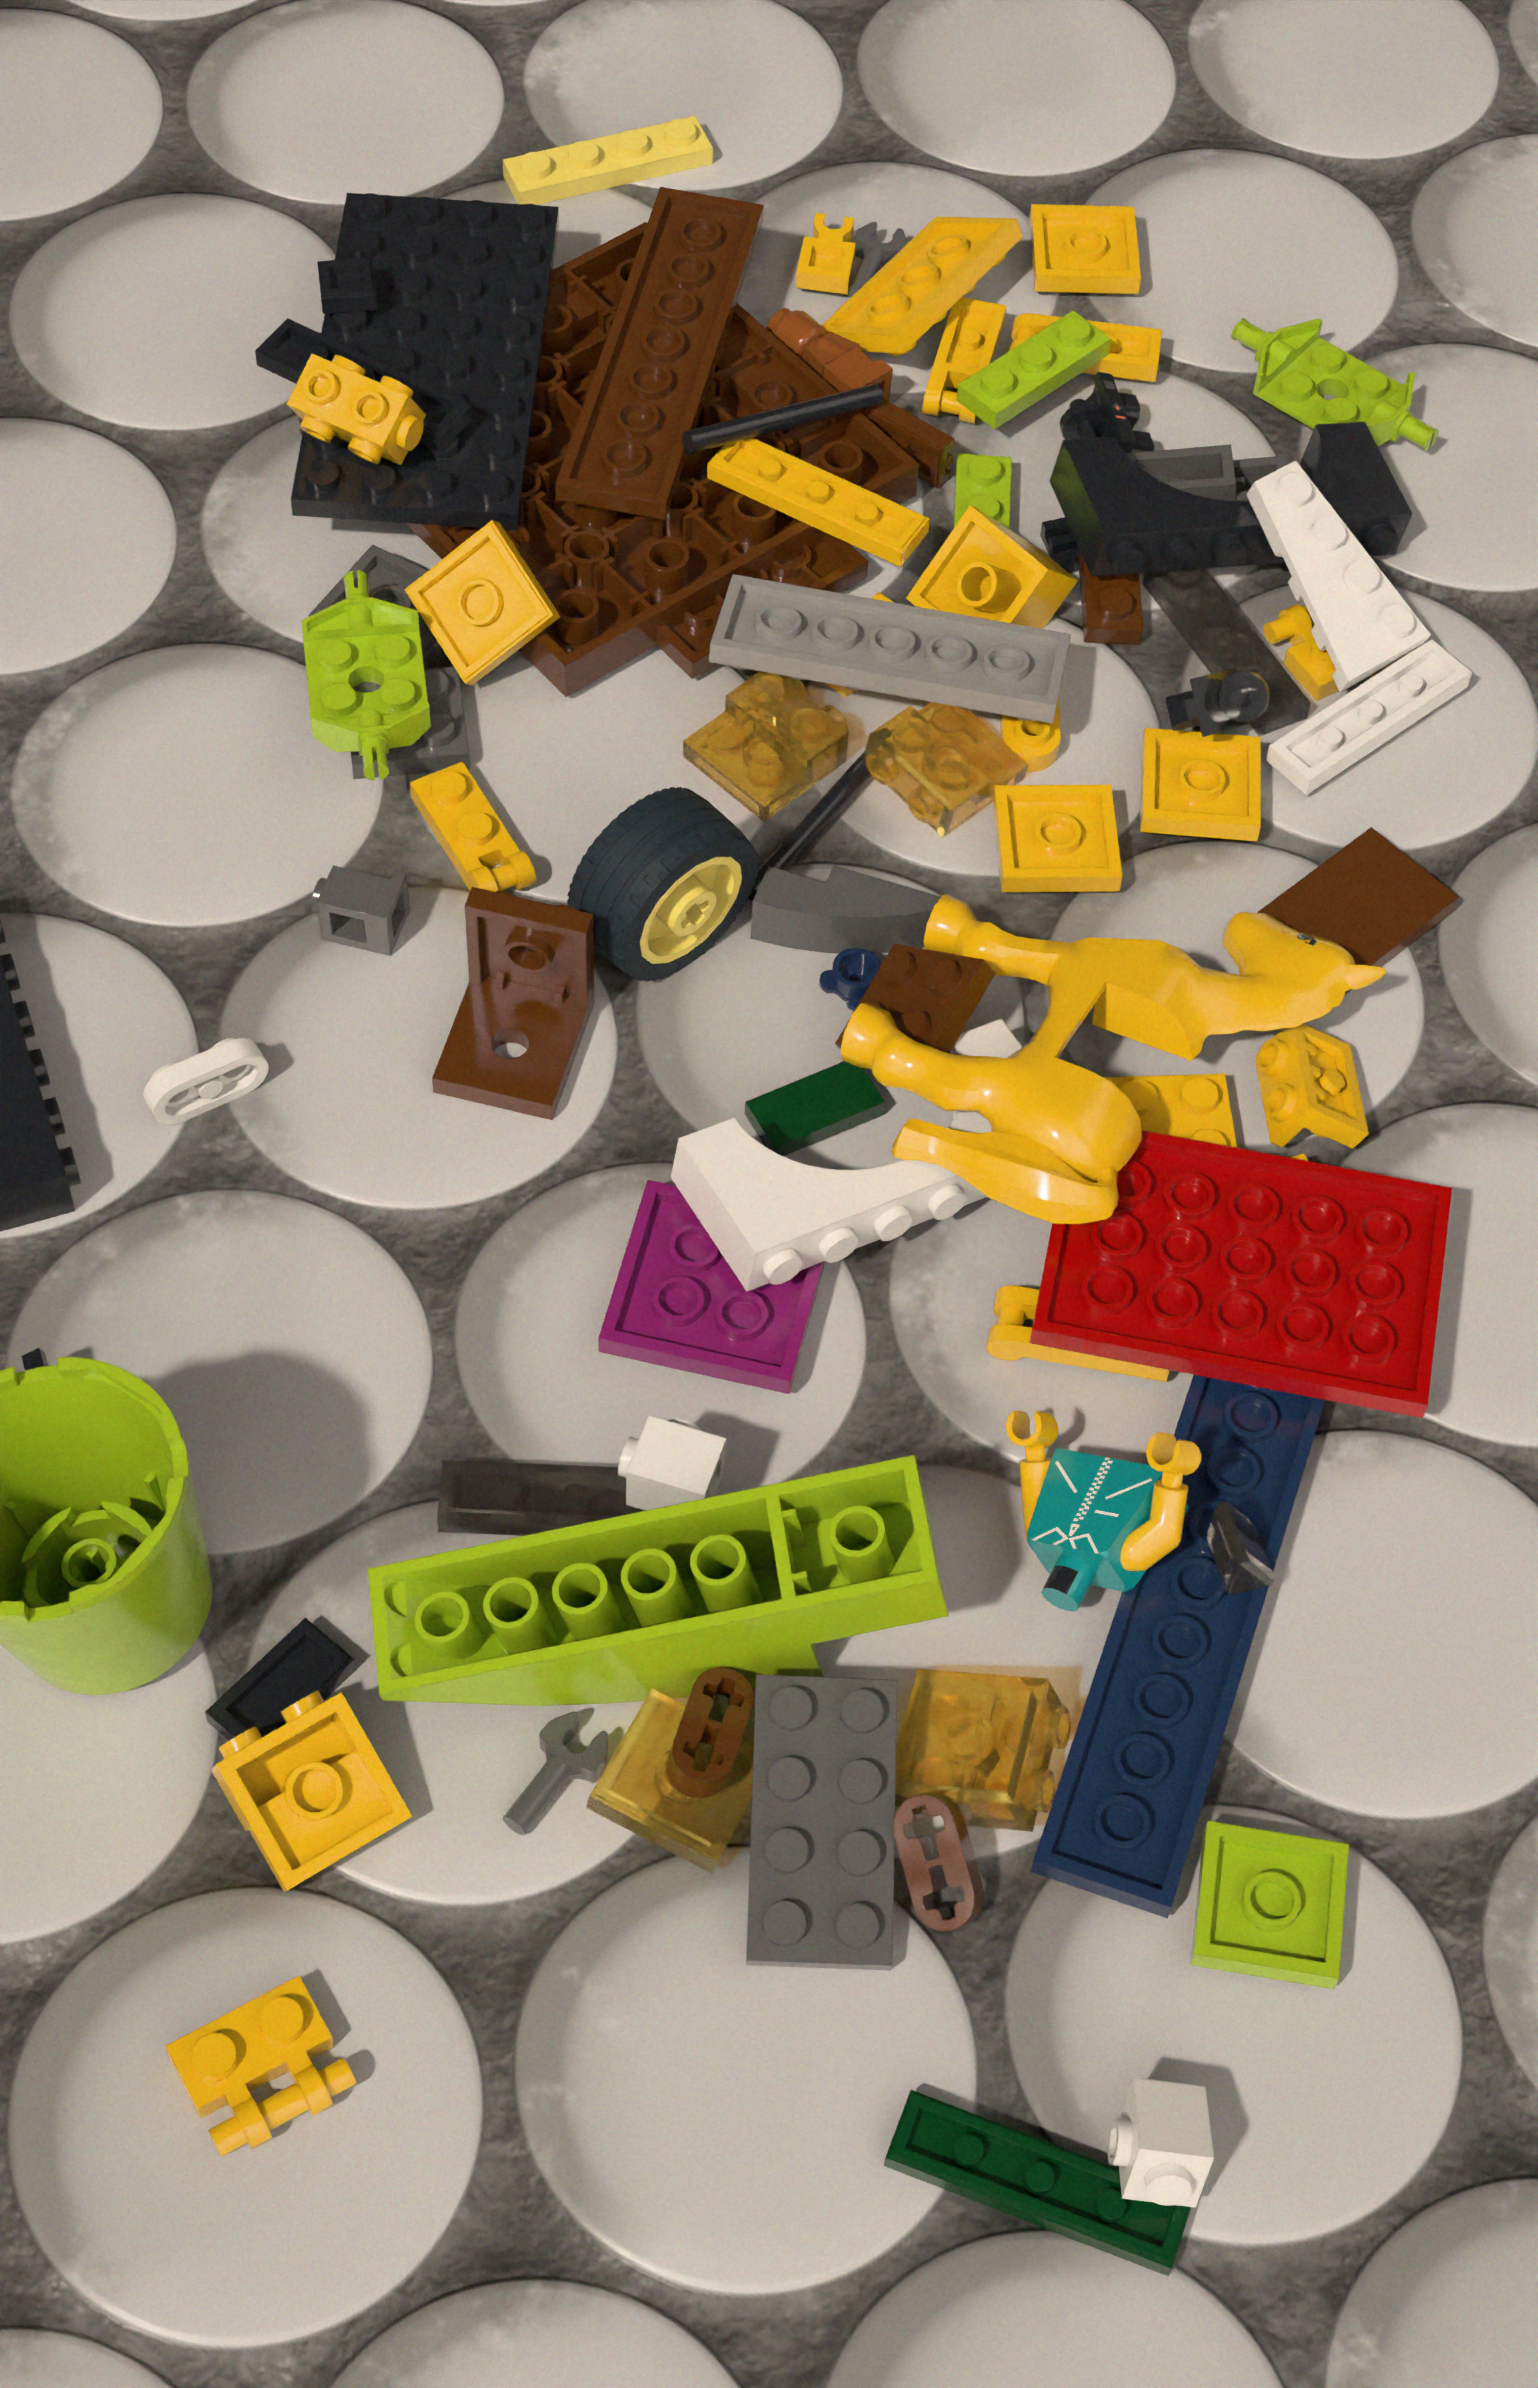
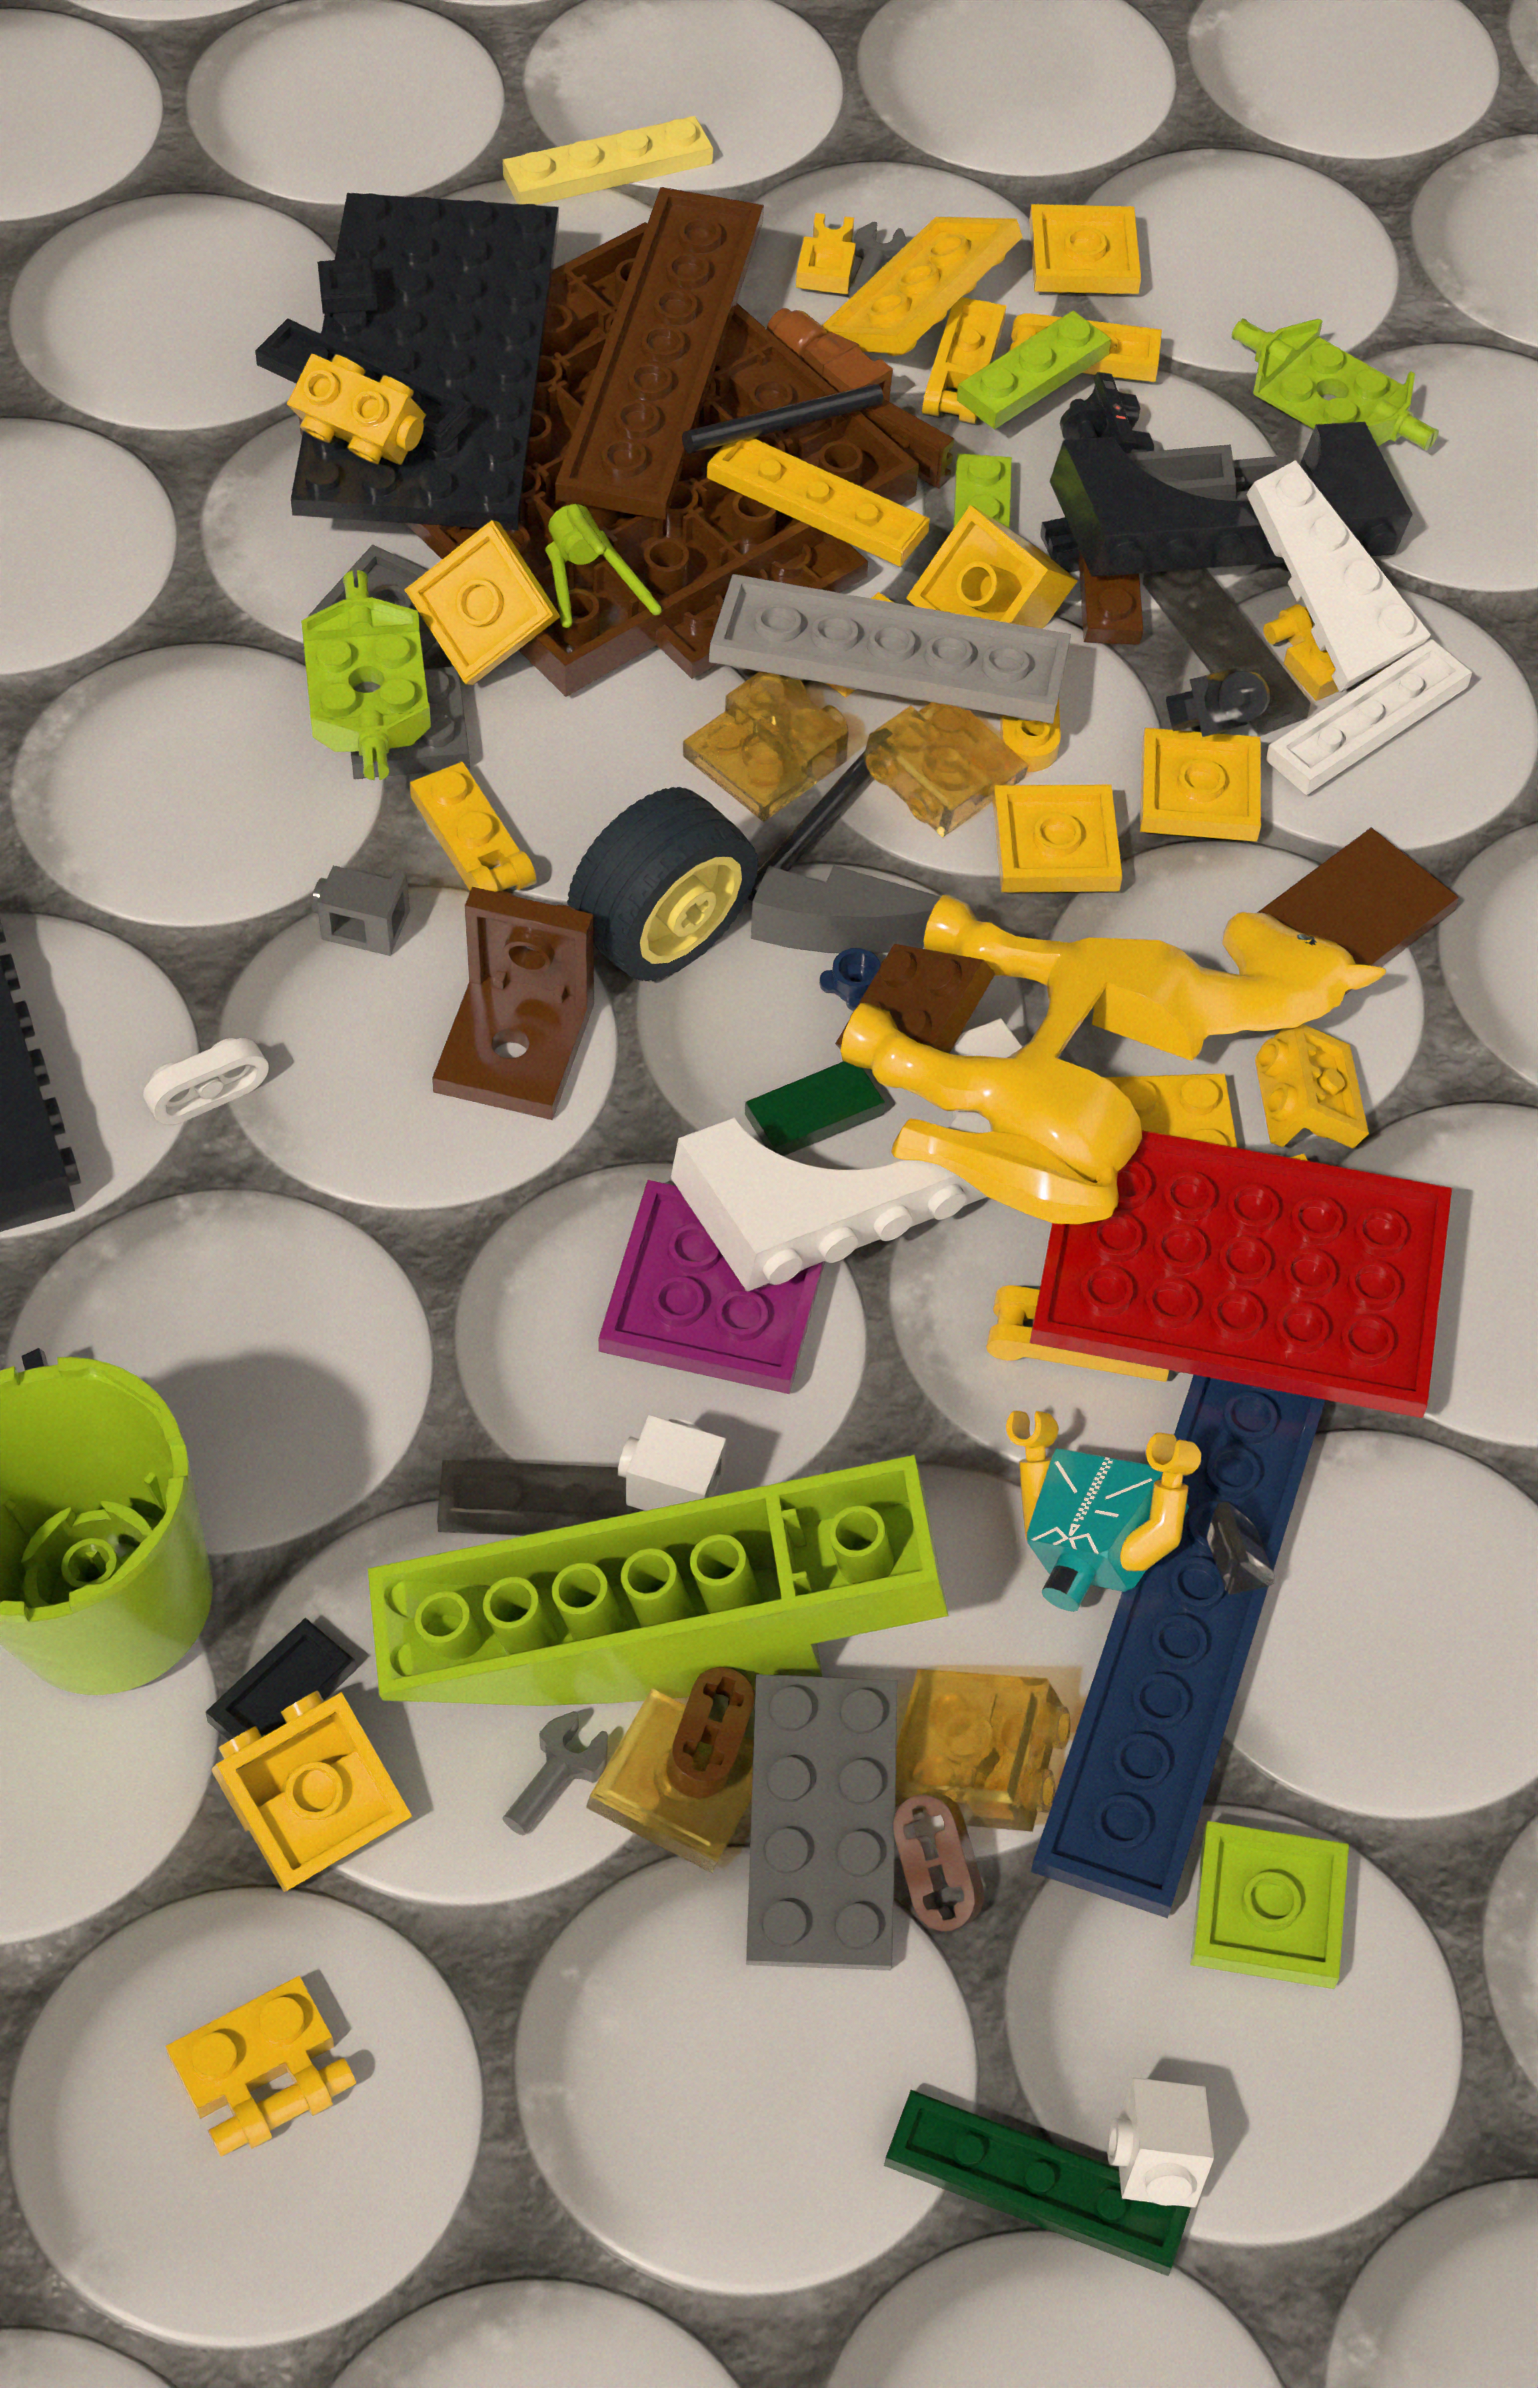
none -> lime plant [545,504,662,628]

